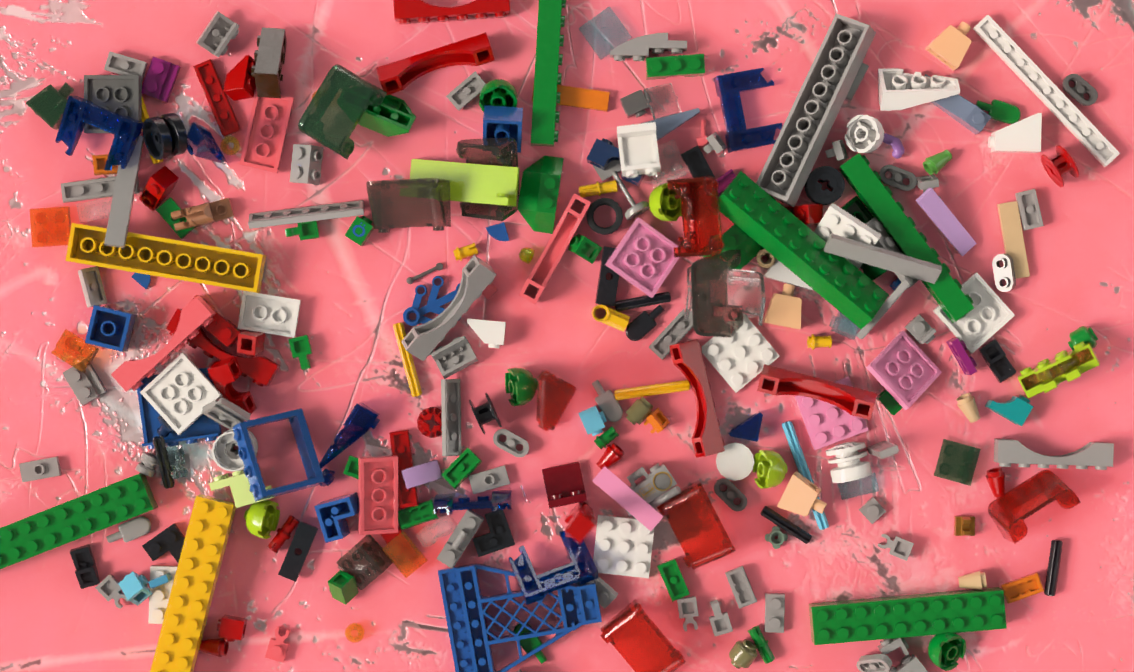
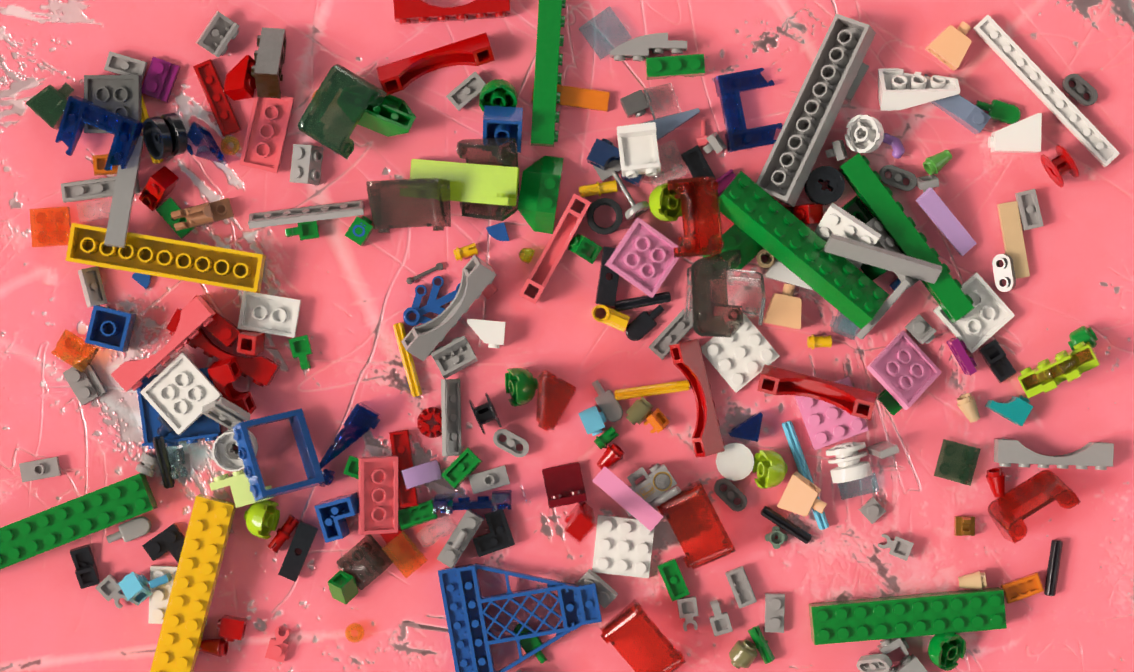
clear blue wedge [509,531,598,605] -> none

